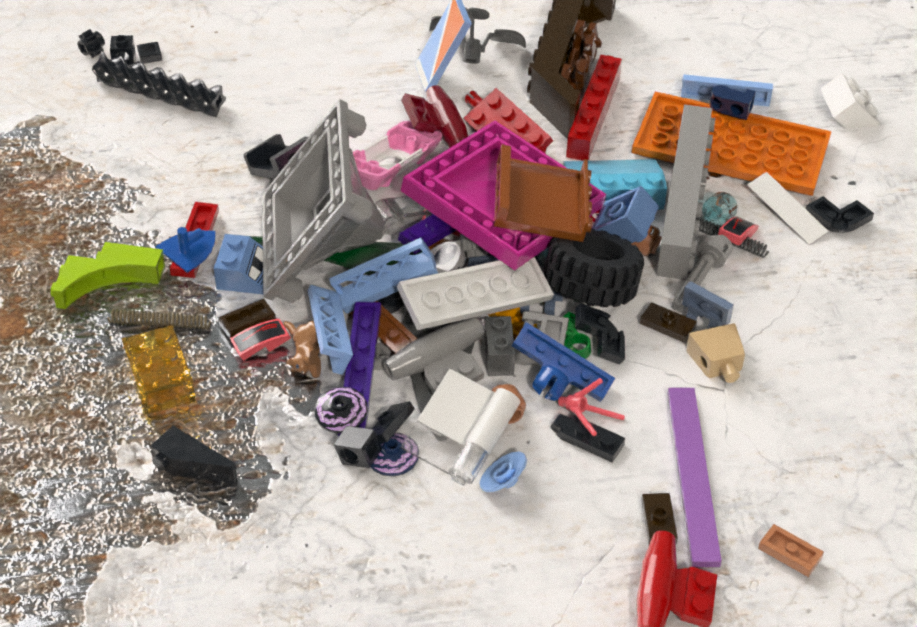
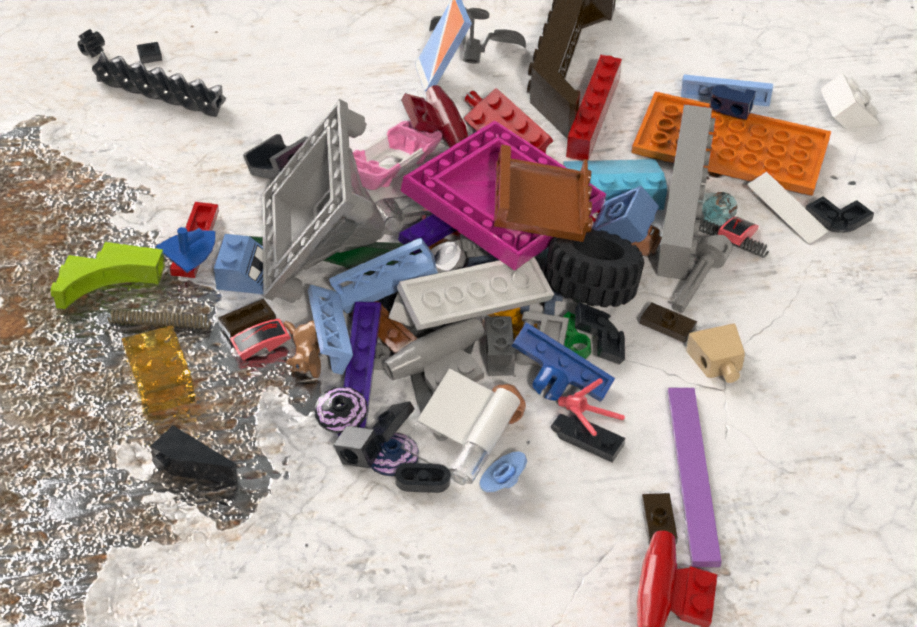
black brick [110,35,136,65] -> none
reddish brown animal [561,20,602,93] -> none
sand blue plate [682,281,734,329] -> none
nougat plate [758,524,824,577] -> none
none -> white slope [389,293,414,327]
none -> black plate [395,463,451,493]

